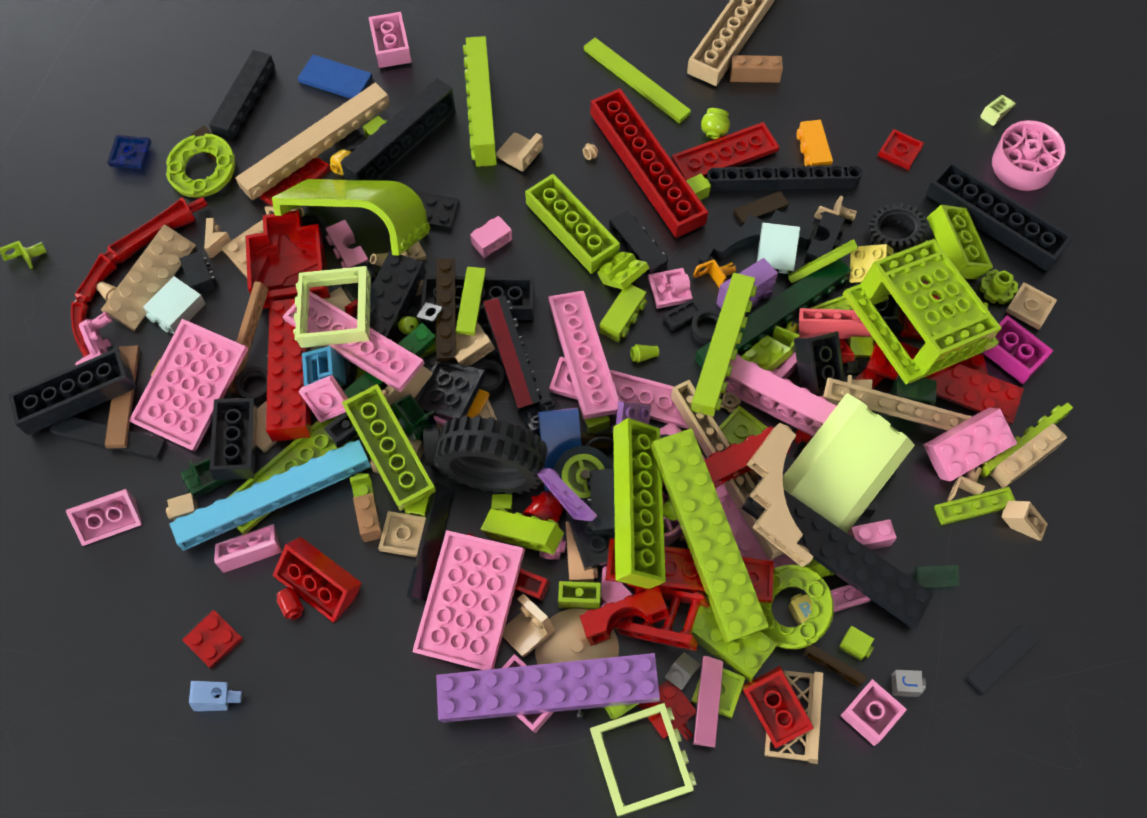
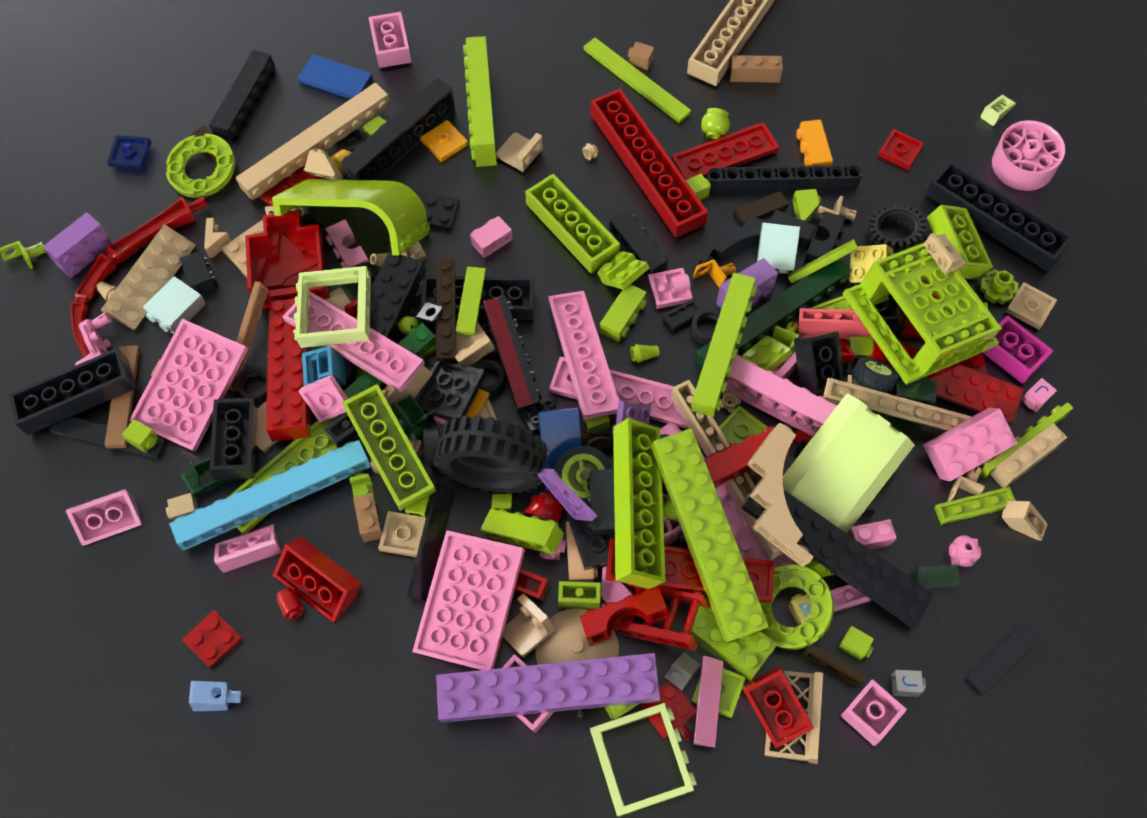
none -> medium lavender brick [43,212,113,278]
none -> lime brick [121,419,158,453]
none -> tan slope [304,149,343,180]
none -> light orange plate [420,120,468,162]
none -> medium nougat brick [628,42,654,70]
none -> lime slope [792,189,821,223]
none -> black wheel [852,357,899,392]
none -> tan bracket [924,233,966,274]
none -> bright pink brick [949,536,981,567]
none -> bright pink brick [1021,378,1057,412]

